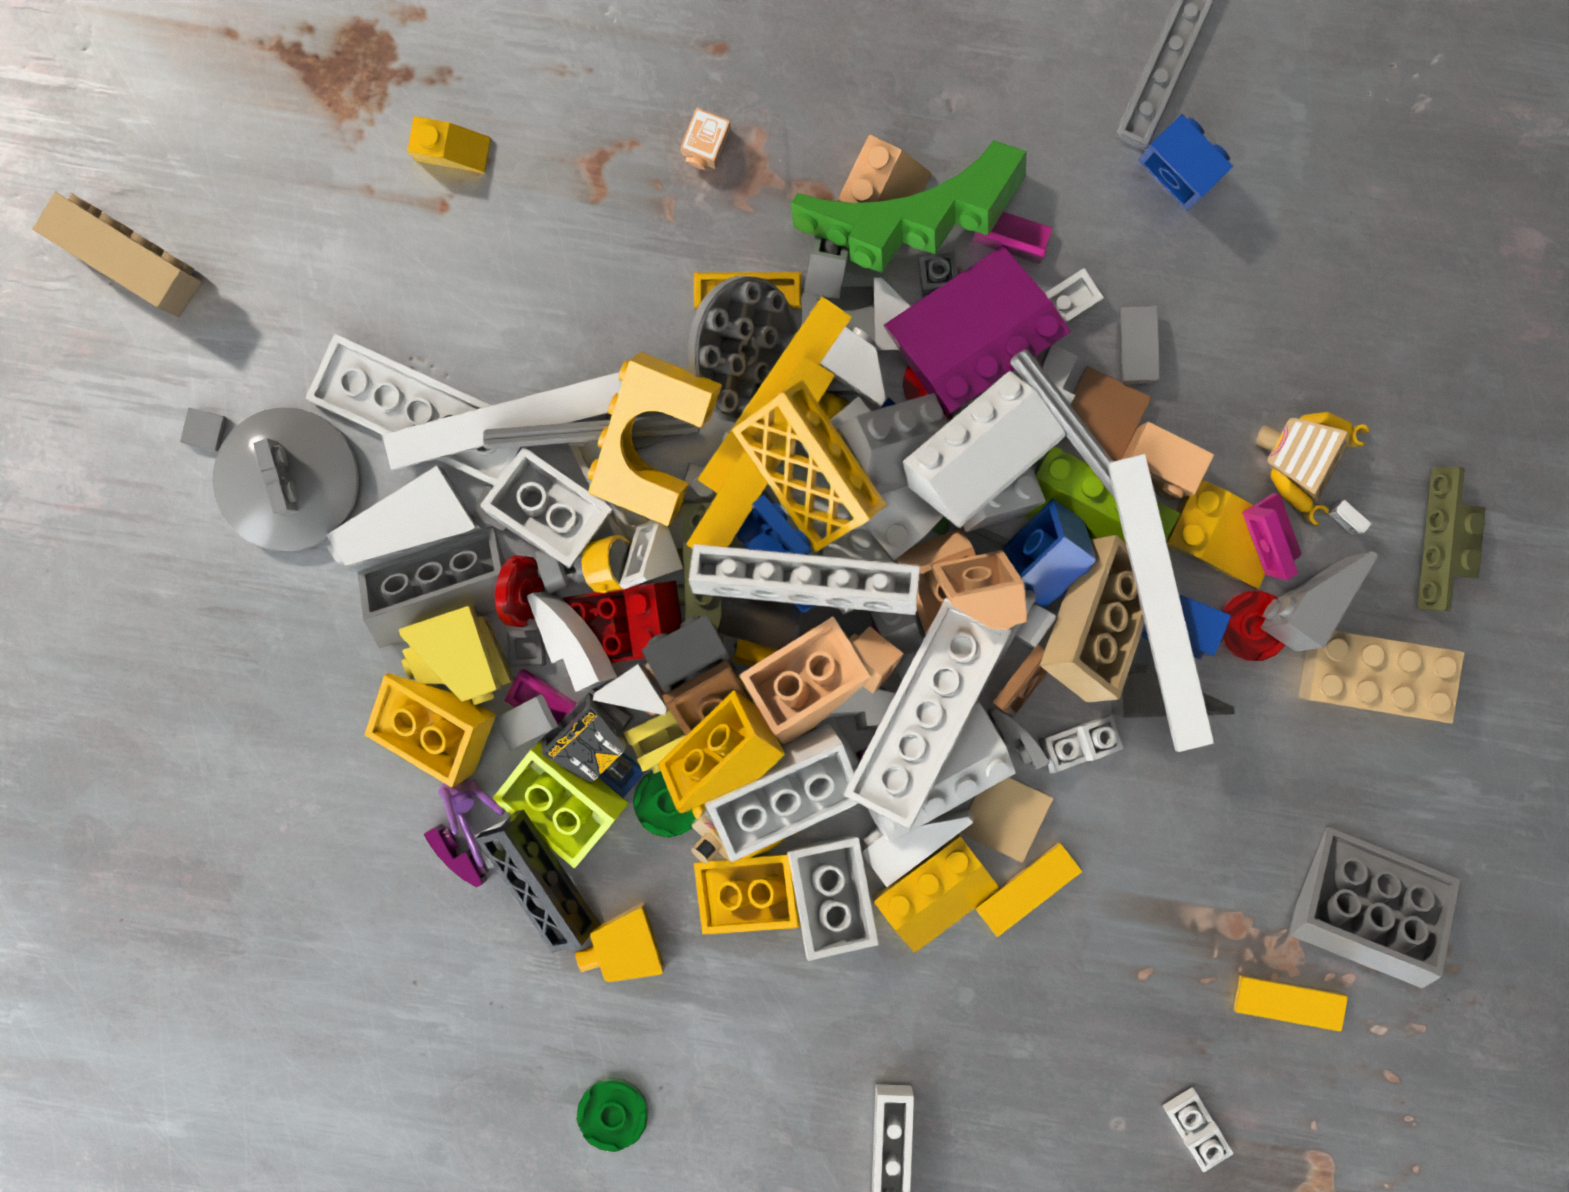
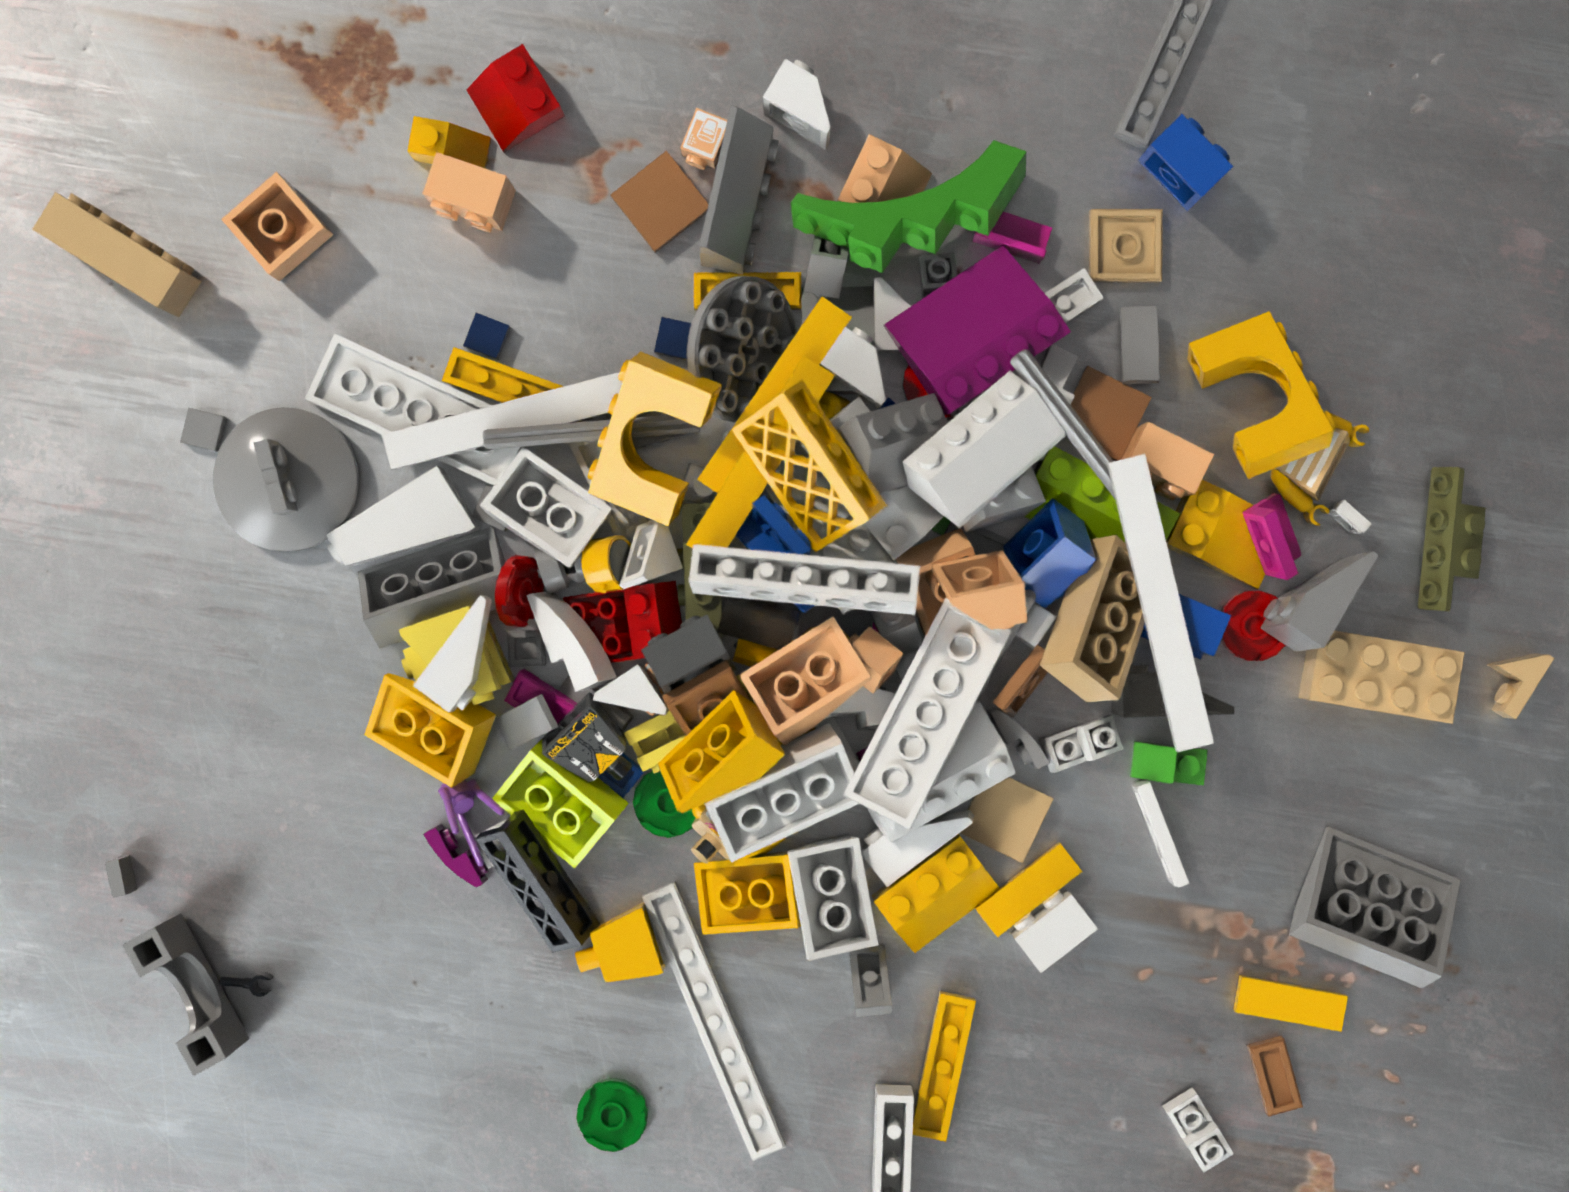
none -> light grey tile [105,855,137,898]
none -> light grey arch [122,913,250,1076]
none -> black hand [219,972,273,997]
none -> light nougat brick [221,172,334,281]
none -> white slope [413,595,492,712]
none -> light nougat brick [422,152,516,233]
none -> yellow plate [442,347,582,422]
none -> dark blue tile [463,313,511,360]
none -> red slope [466,44,565,152]
none -> medium nougat tile [610,150,709,253]
none -> white tile [642,881,786,1161]
none -> dark blue tile [654,317,692,360]
none -> light grey slope [699,105,779,275]
none -> white slope [763,59,831,150]
none -> light grey slope [849,945,892,1017]
none -> yellow plate [913,991,976,1142]
none -> white brick [1011,890,1098,973]
none -> tan tile [1089,209,1163,283]
none -> bright green slope [1130,741,1208,785]
none -> white tile [1132,779,1190,888]
none -> yellow arch [1187,311,1335,479]
none -> medium nougat tile [1247,1036,1303,1117]
none -> tan slope [1487,653,1554,720]

